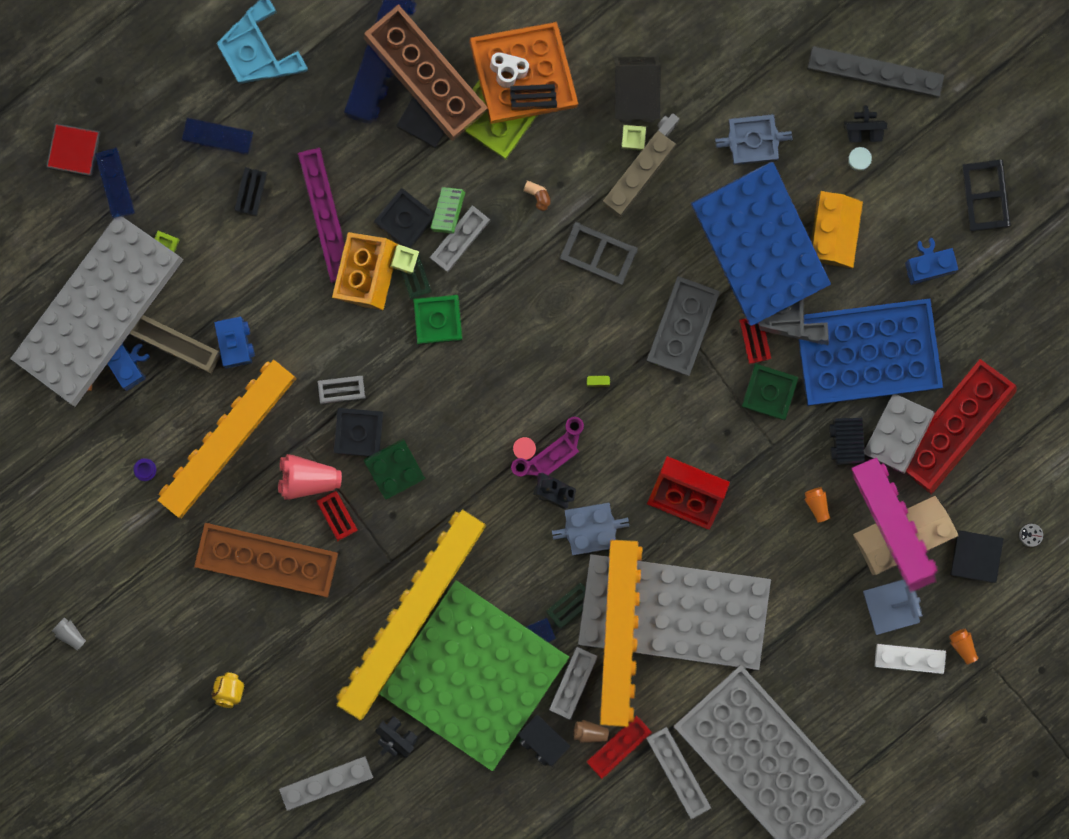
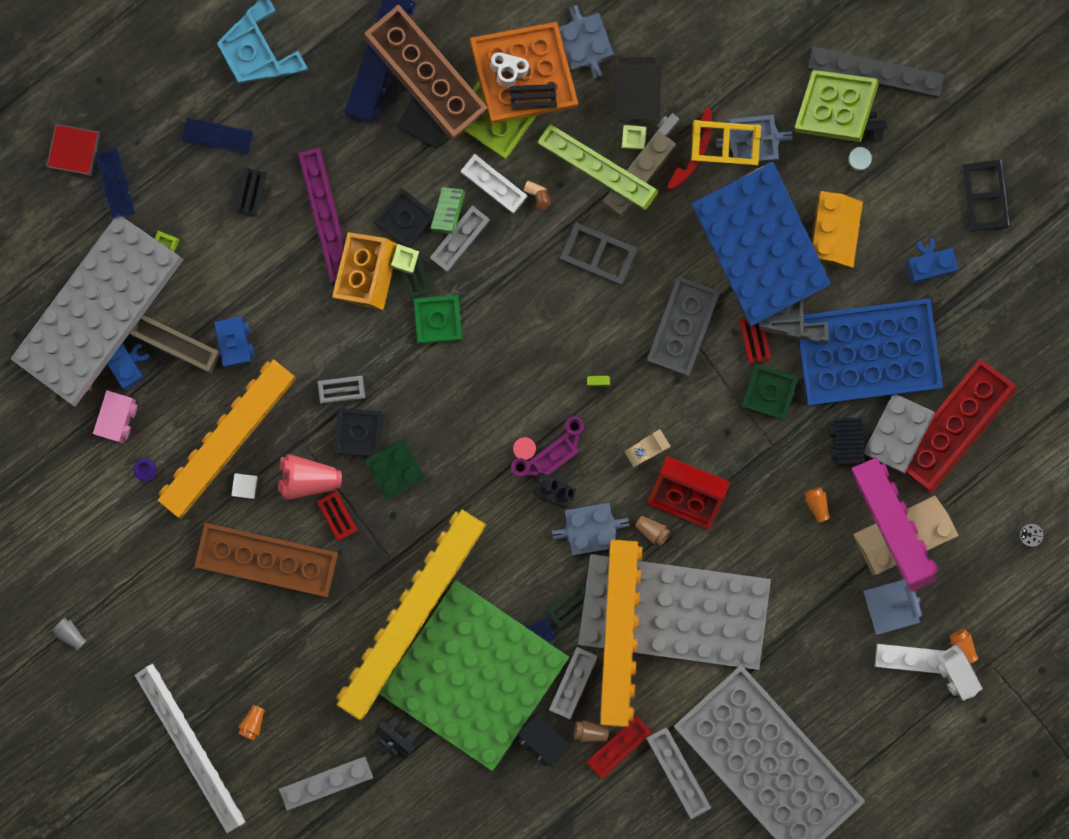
yellow head [212,673,244,708] -> none
black tile [950,530,1004,583] -> none
none -> bright pink brick [93,391,137,443]
none -> white plate [135,664,245,833]
none -> white tile [232,474,258,499]
none -> orange cone [238,705,265,741]
none -> white plate [461,154,527,214]
none -> lime plate [538,124,658,211]
none -> sand blue plate [559,5,614,79]
none -> tan leg [625,429,671,467]
none -> medium nougat cone [635,515,670,546]
none -> red slope [666,107,712,193]
none -> yellow window [691,120,761,165]
none -> lime plate [795,70,879,142]
none -> white brick [936,645,983,701]

